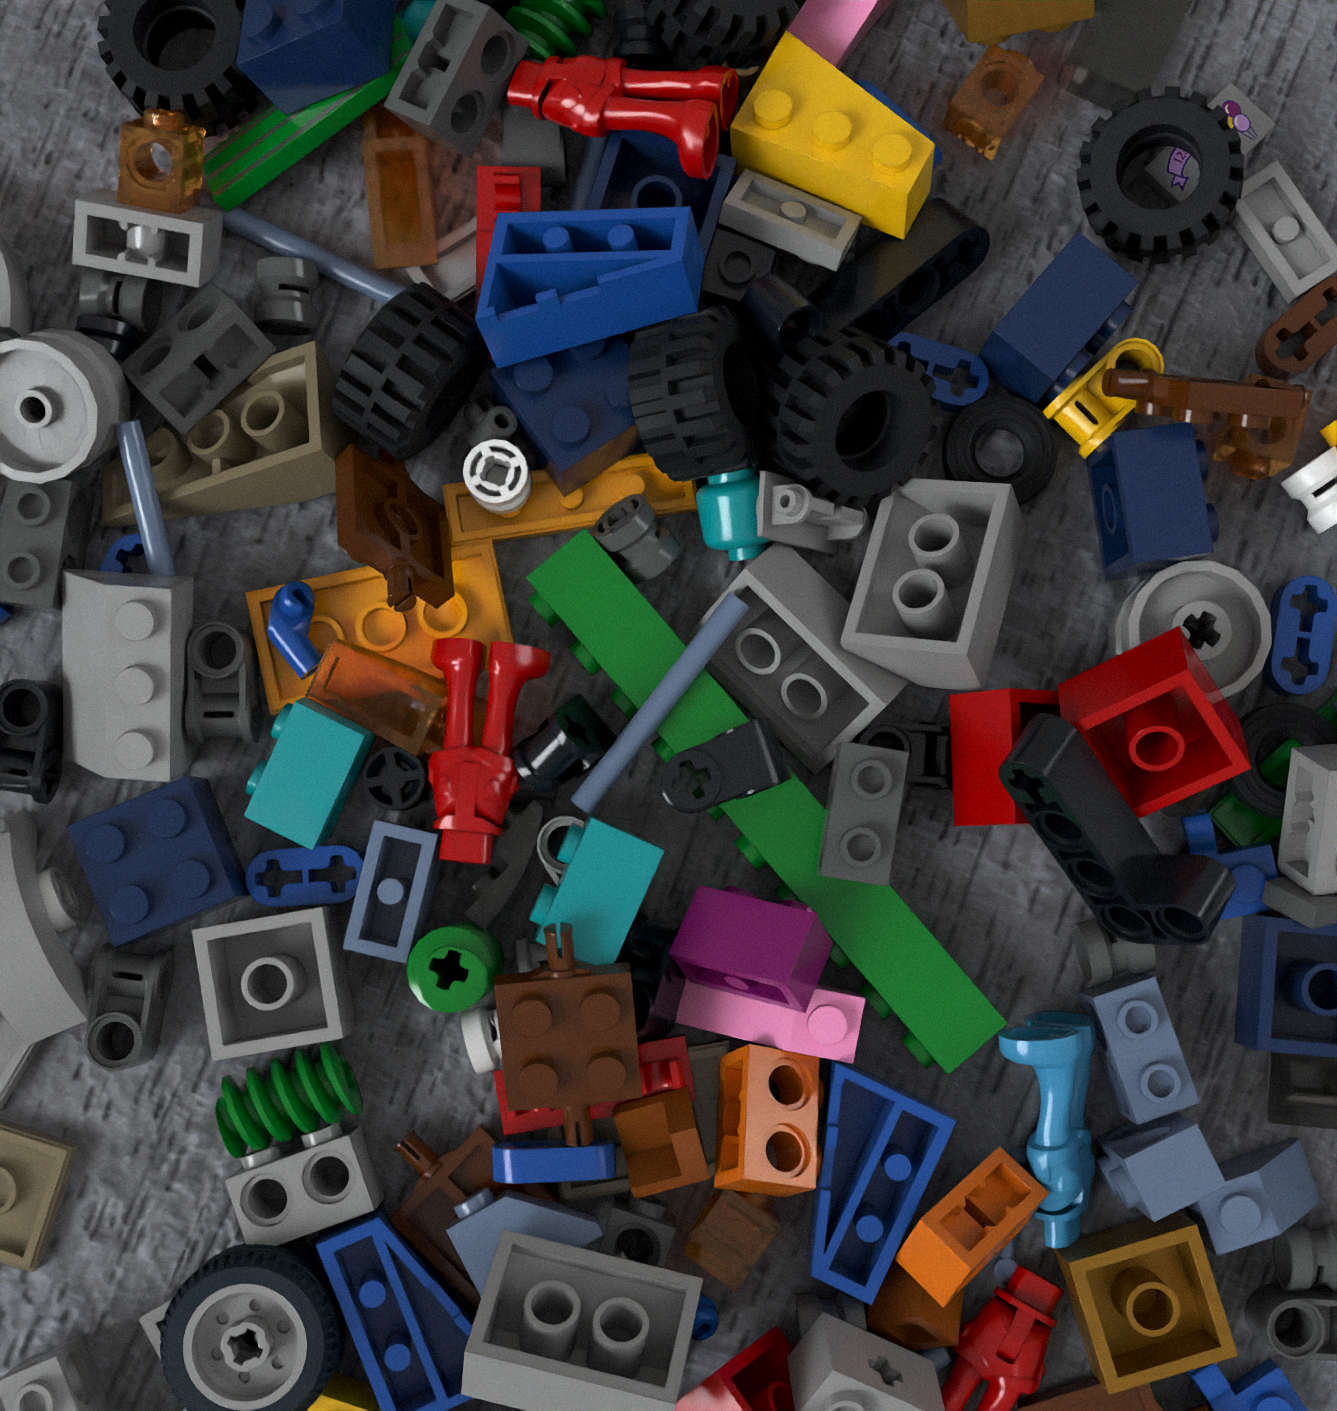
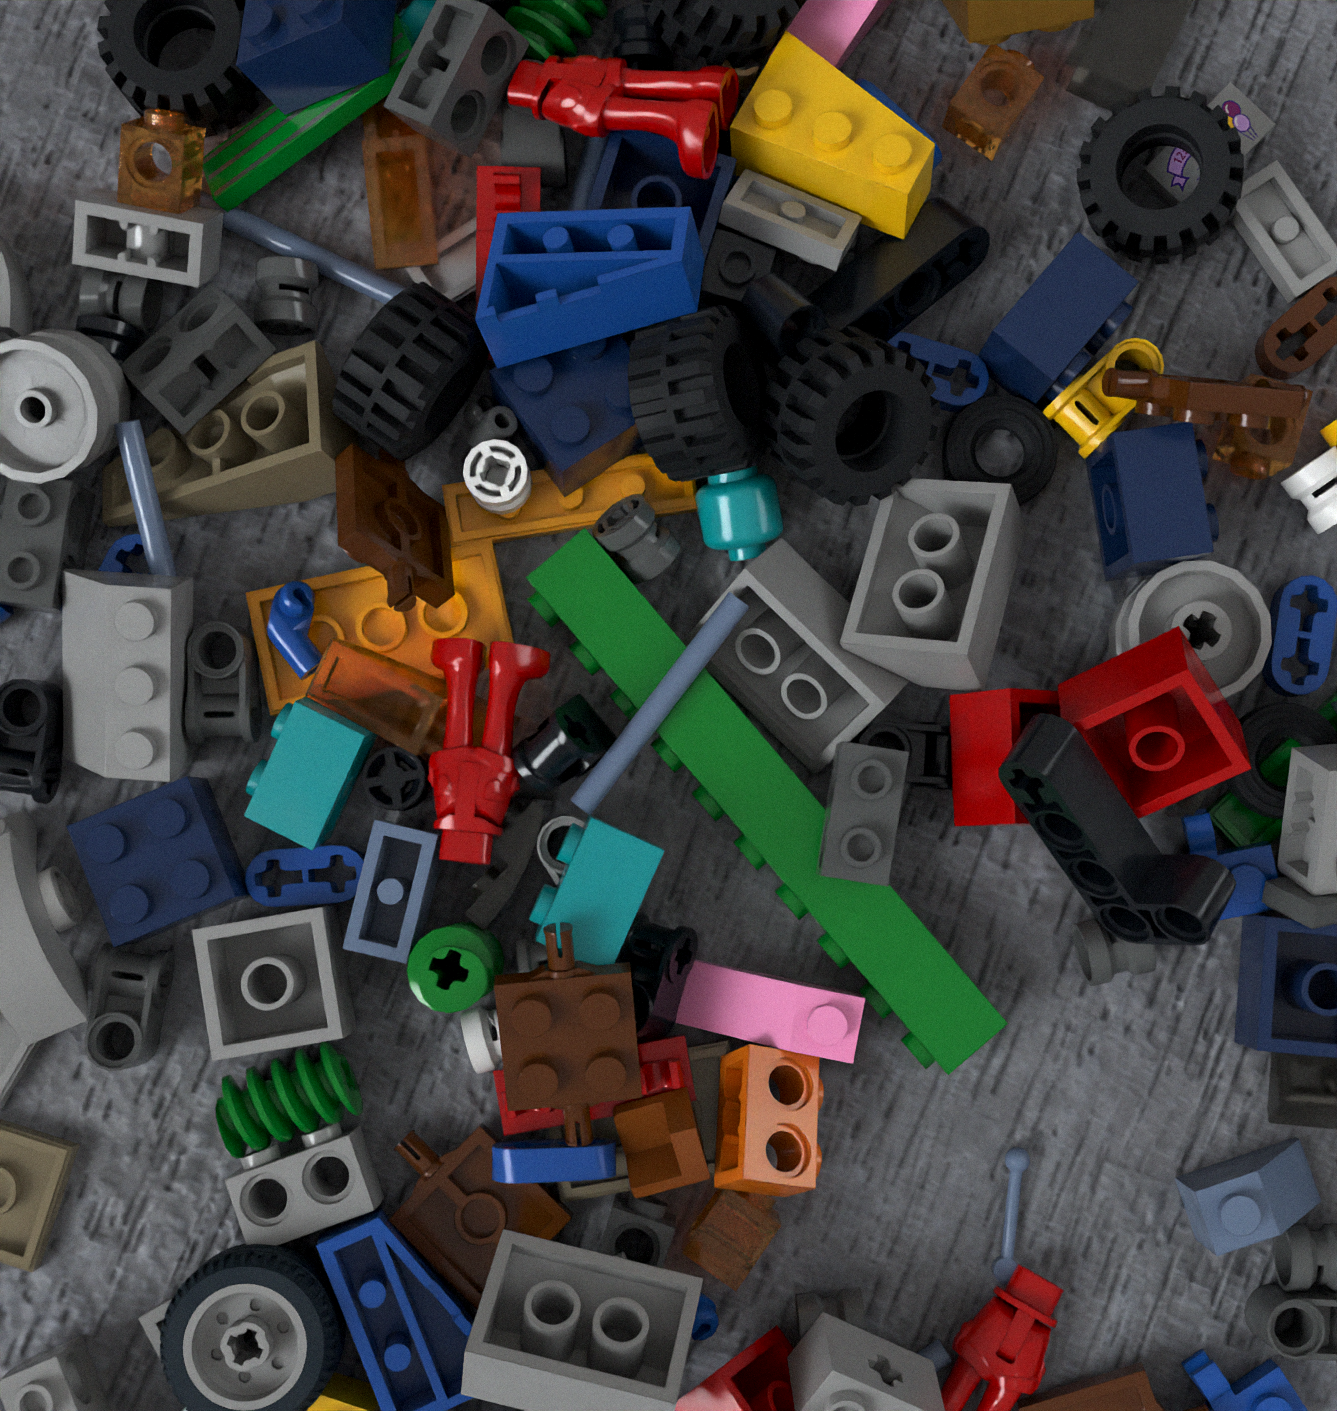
sand blue slope [446,1187,603,1297] -> none
black piece [660,717,792,814] -> none
magenta brick [669,885,834,1013] -> none
light grey hinge [756,471,870,555] -> none
blue wedge [806,1059,957,1305] -> none
dark orange panel [866,1246,964,1351] -> none
orange brick [894,1146,1049,1307] -> none
dark azure piece [998,1011,1096,1248] -> none
pearl gold brick [1054,1210,1238,1395] -> none
sand blue brick [1077,973,1200,1125] -> none
sand blue brick [1095,1112,1228,1222] -> none

